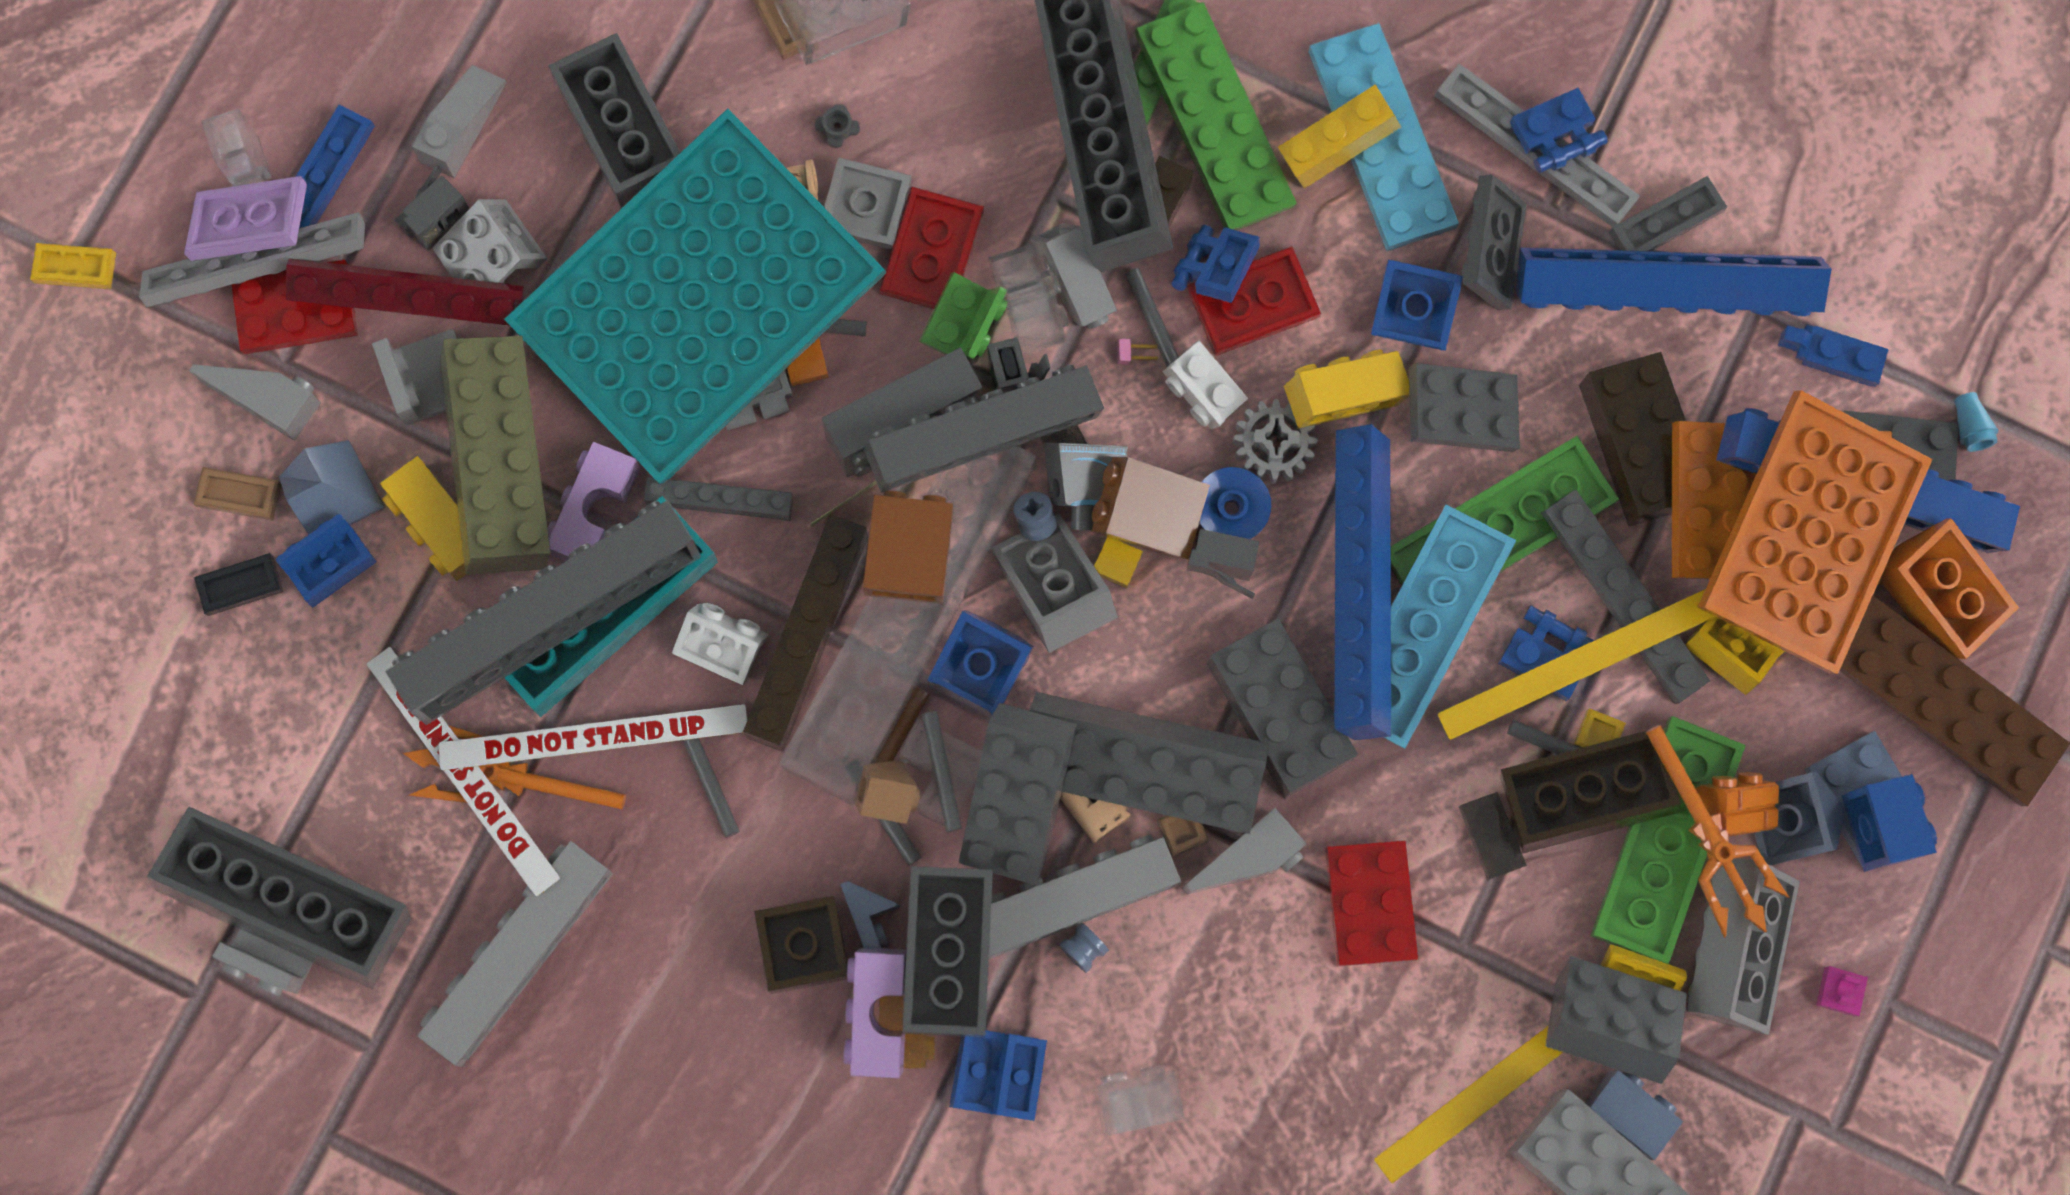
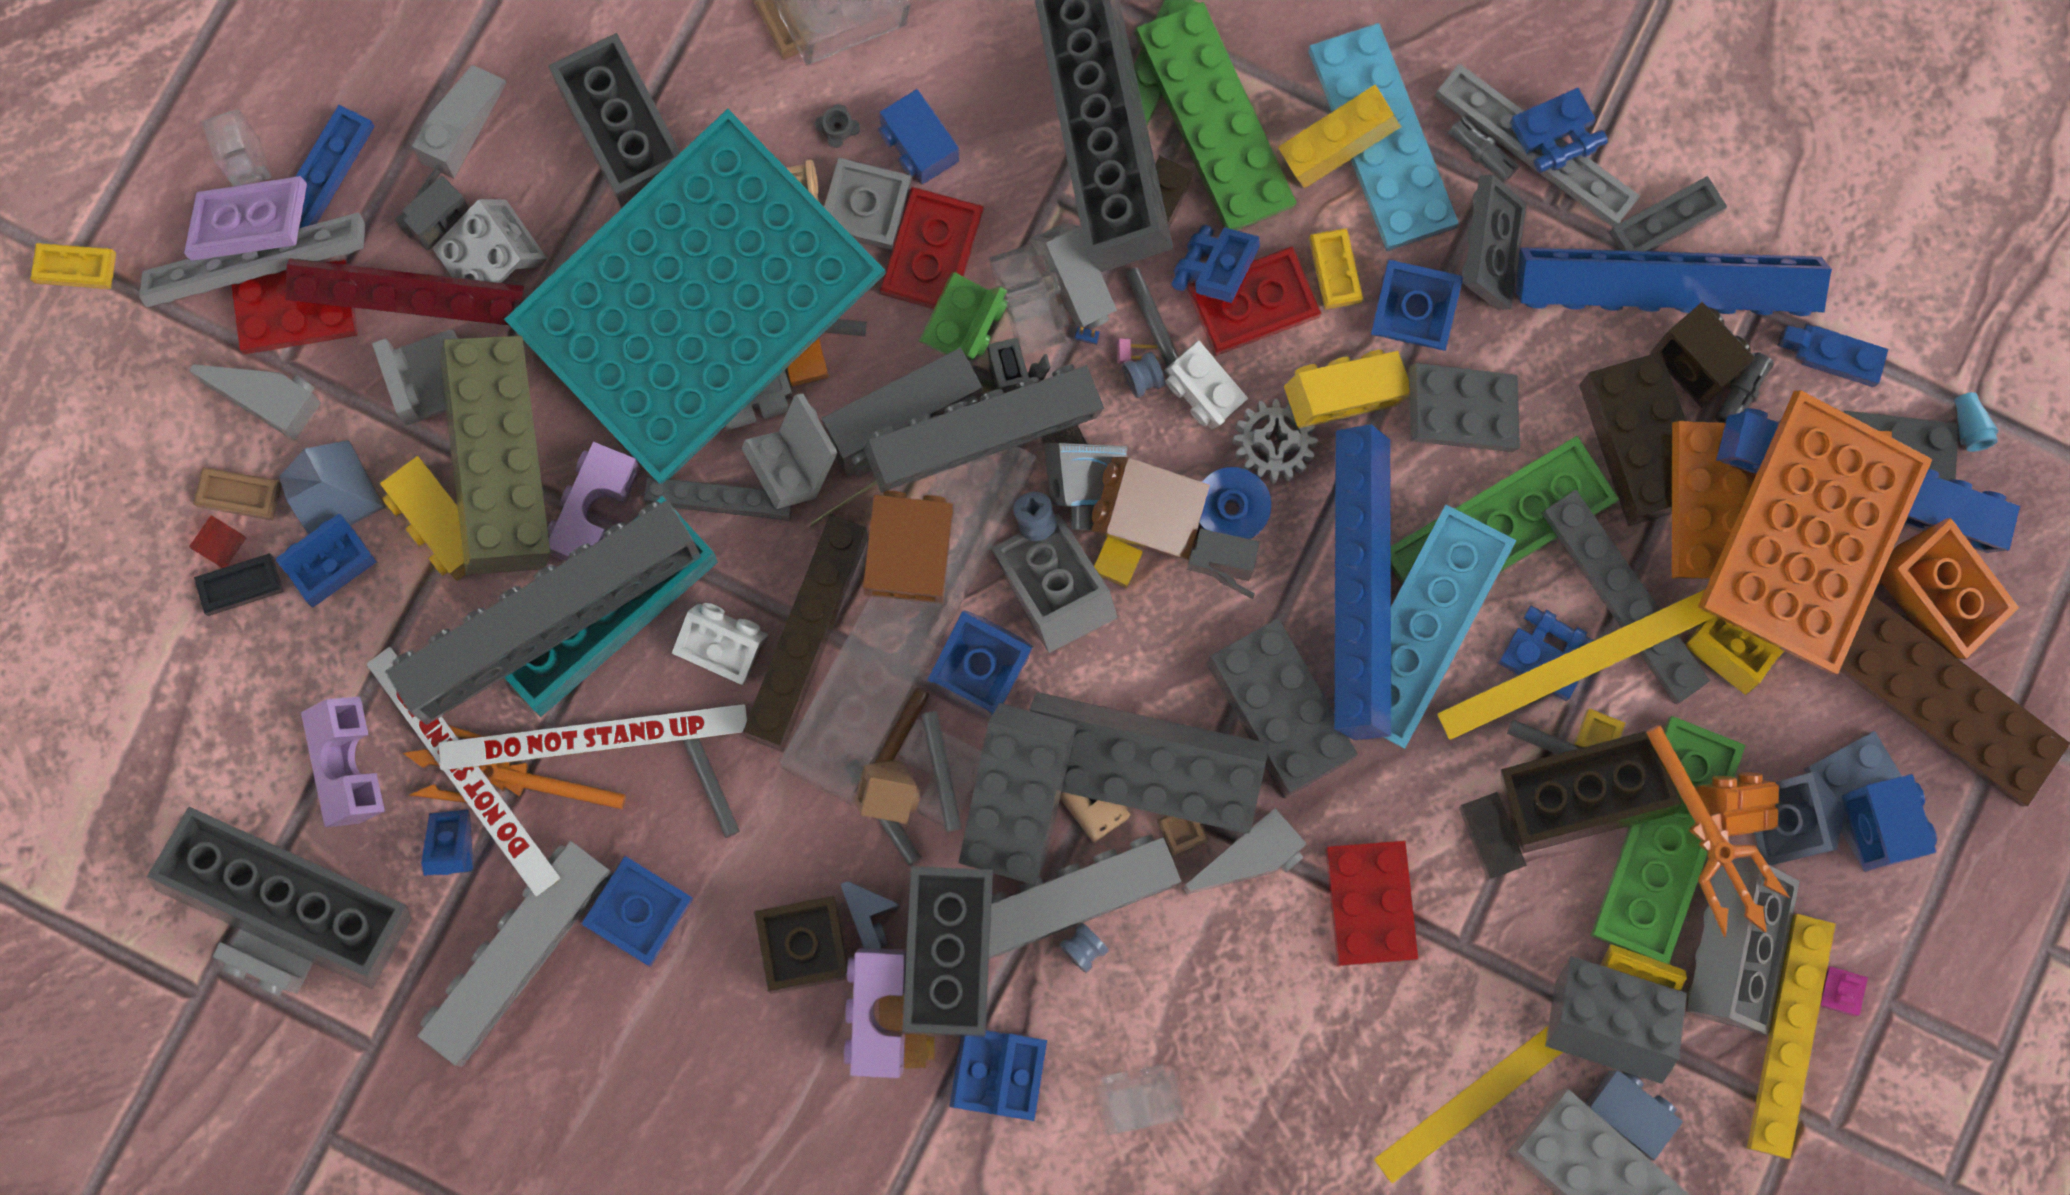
none -> clear red tile [189,515,247,568]
none -> lavender arch [301,697,385,827]
none -> blue slope [421,809,473,876]
none -> blue plate [581,856,694,967]
none -> light grey bracket [742,394,837,509]
none -> blue brick [878,89,959,185]
none -> blue piece [1075,326,1100,345]
none -> sand blue wheel [1122,351,1166,398]
none -> yellow plate [1309,228,1363,310]
none -> dark grey pin [1448,116,1519,184]
none -> dark brown brick [1650,302,1755,408]
none -> dark grey pin [1715,352,1774,423]
none -> yellow plate [1747,914,1836,1159]

